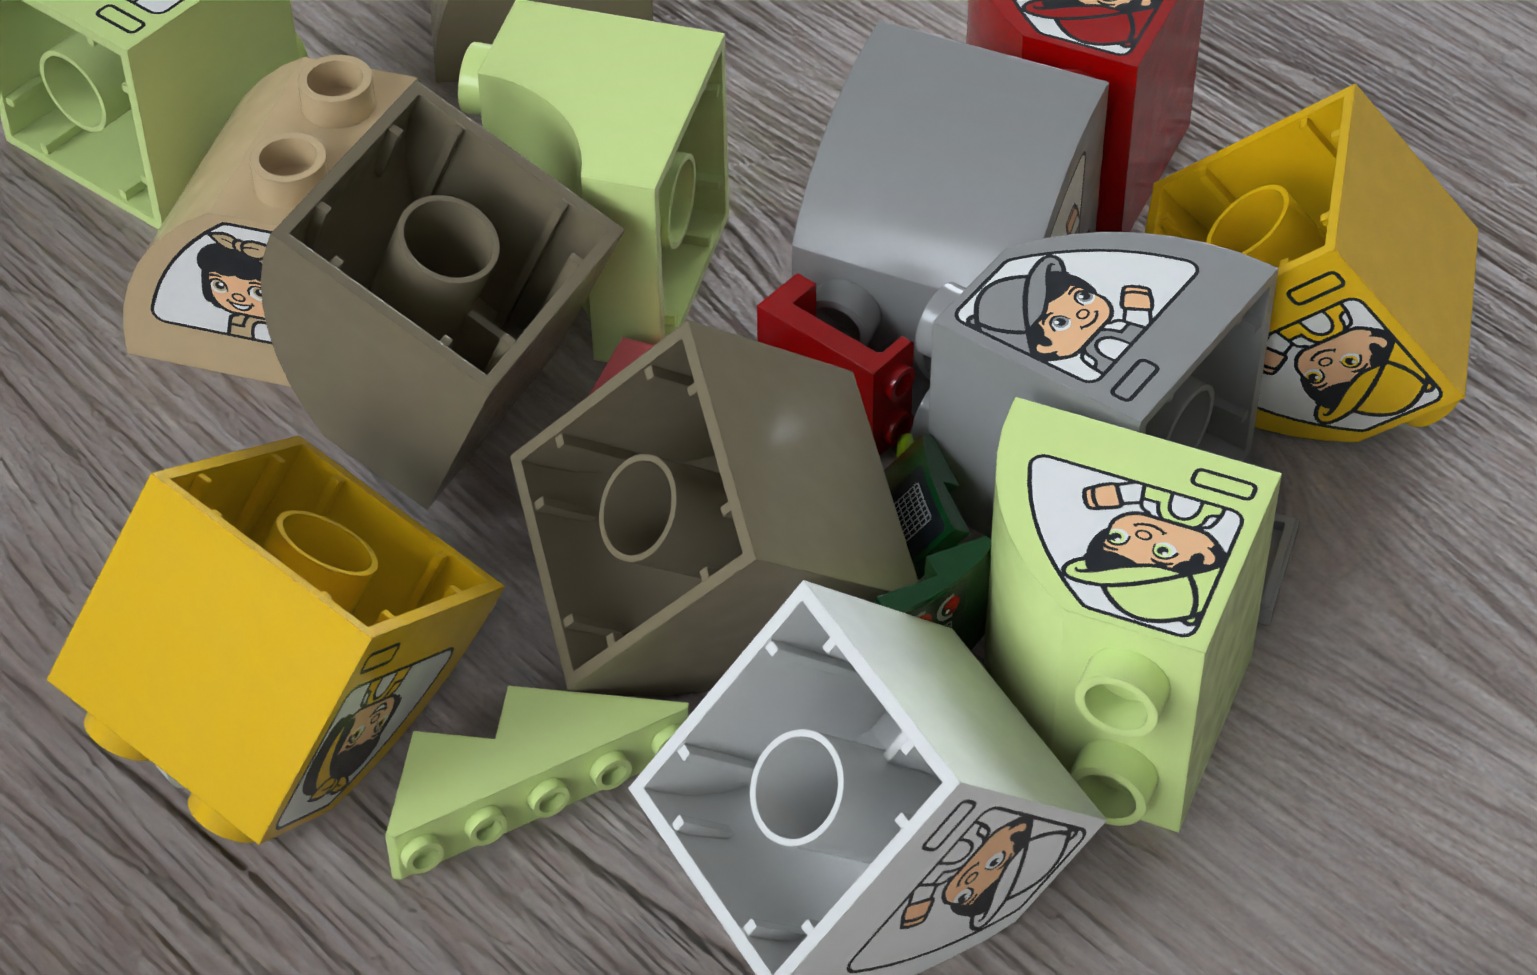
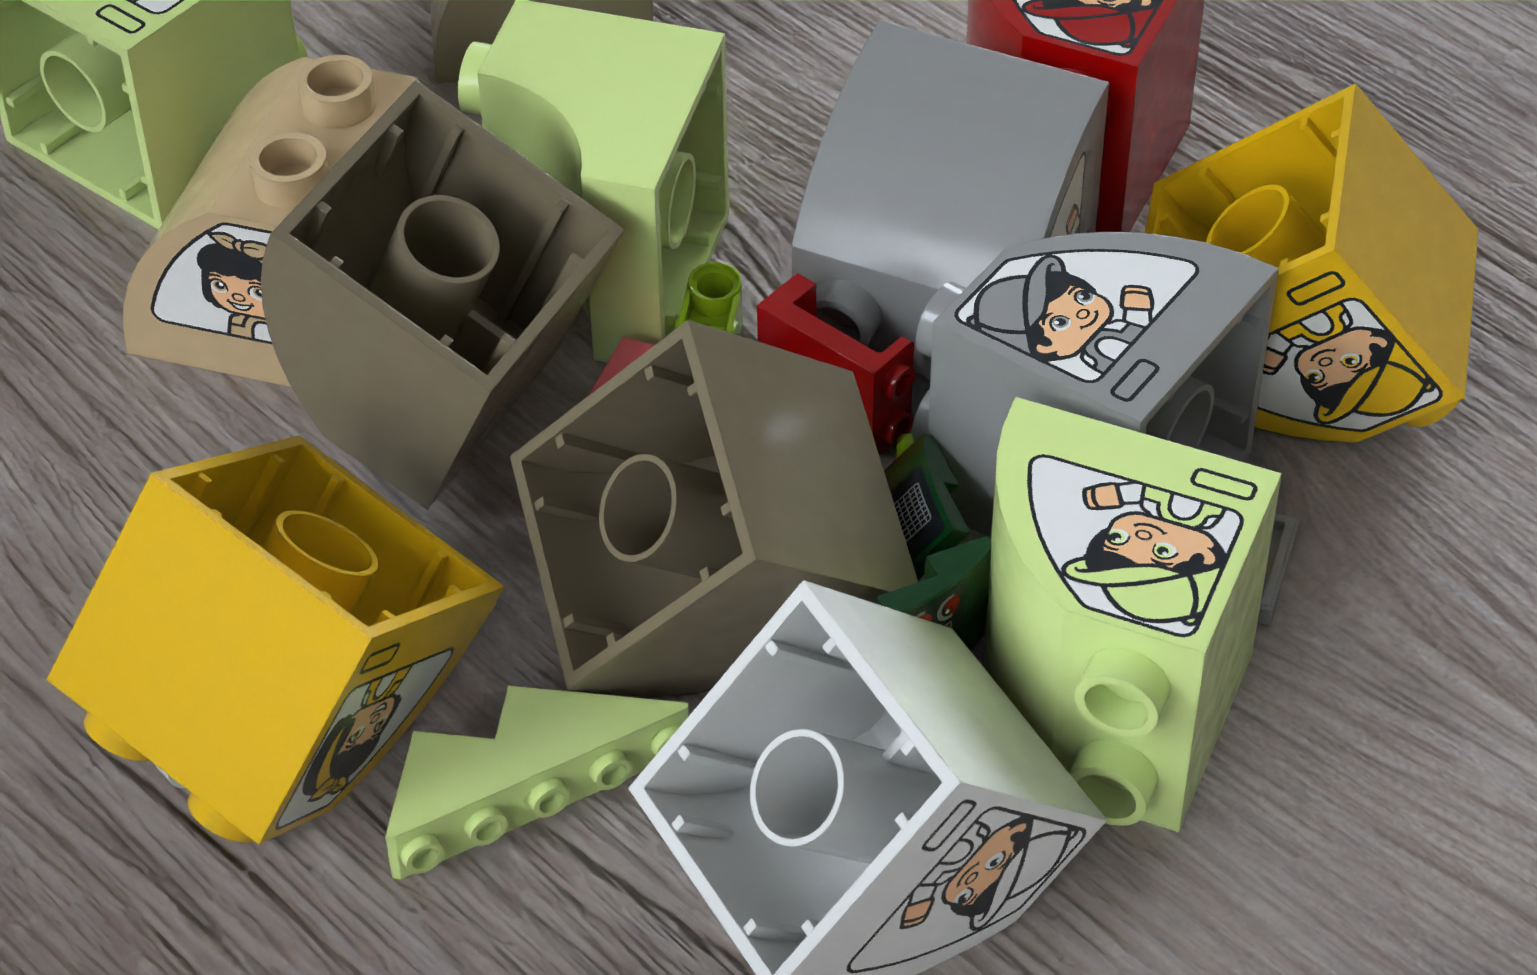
none -> lime piece [673,262,743,336]

